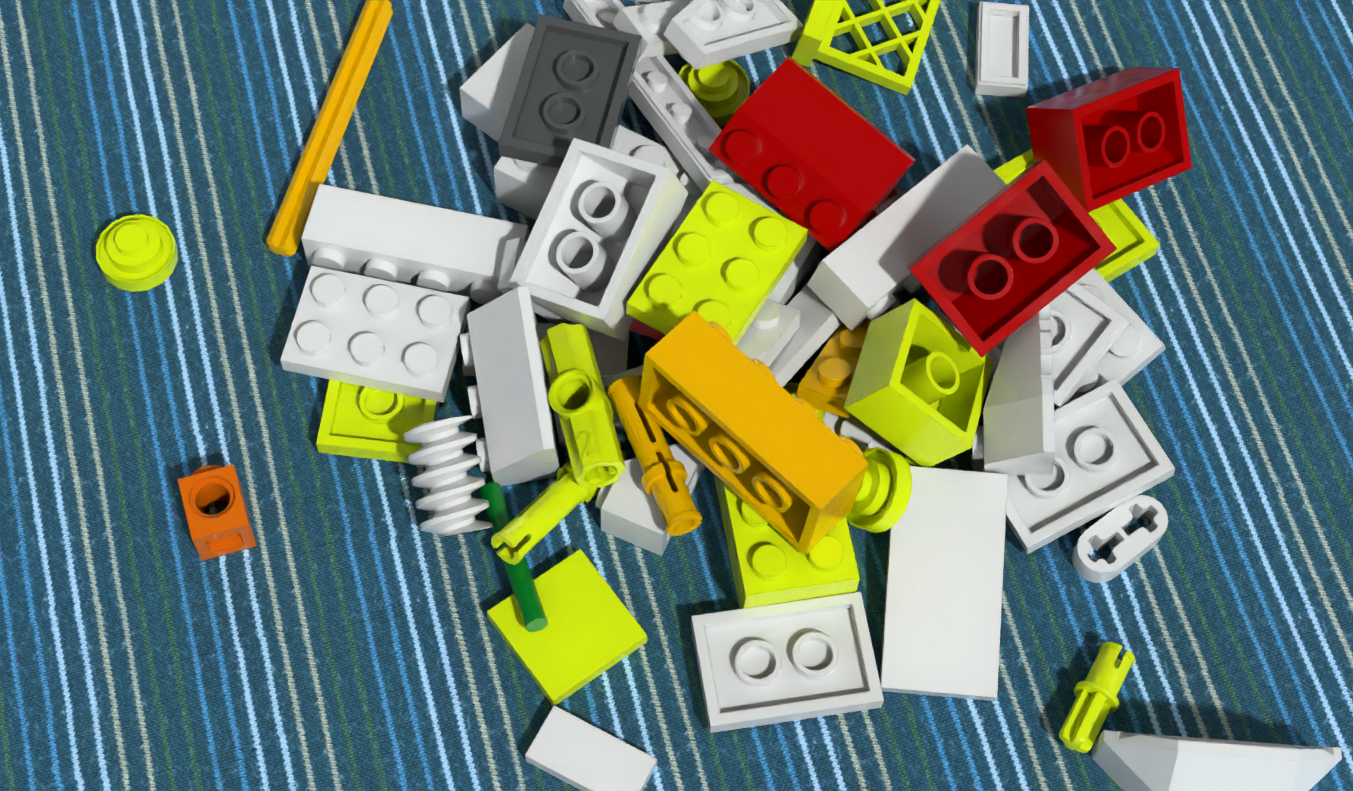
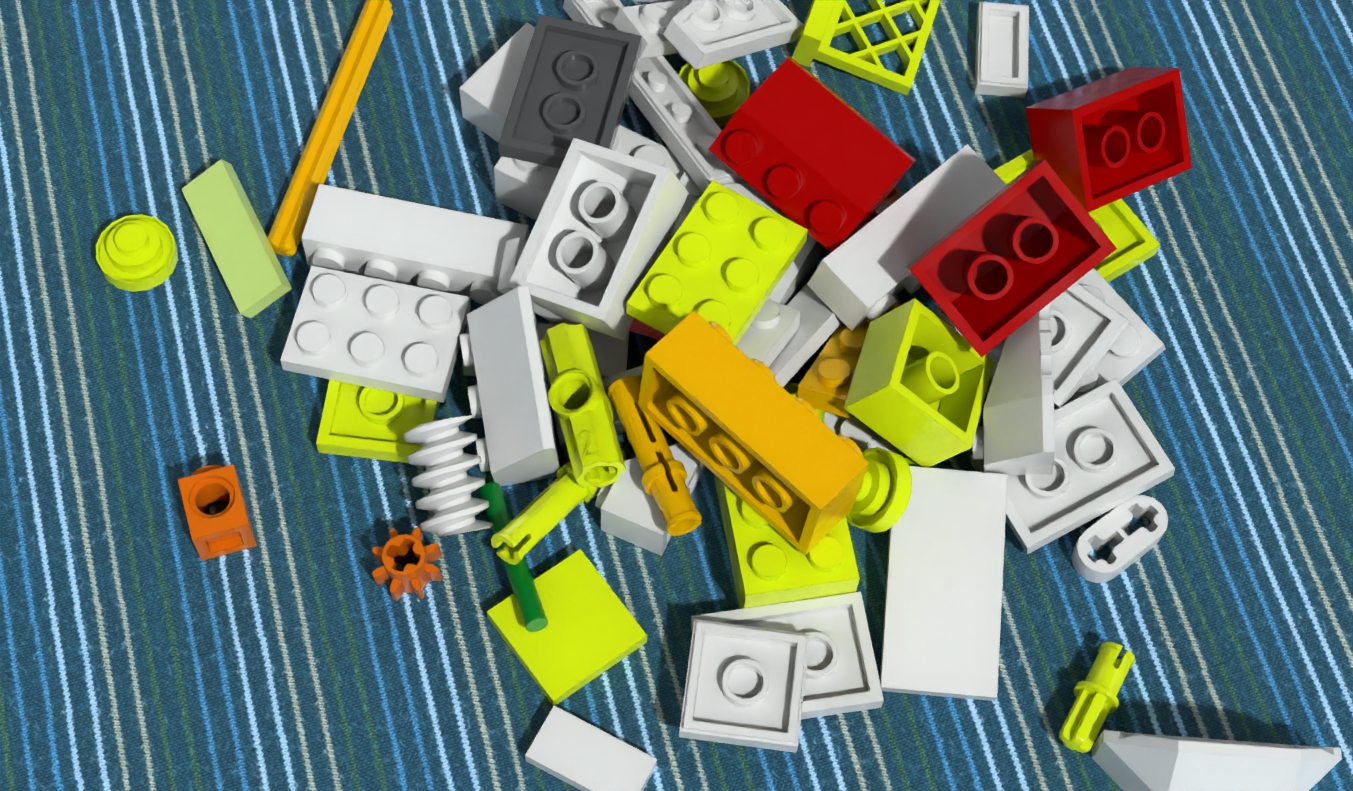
none -> yellowish green tile [181,159,292,319]
none -> orange gear [371,527,442,601]
none -> white tile [679,619,810,753]

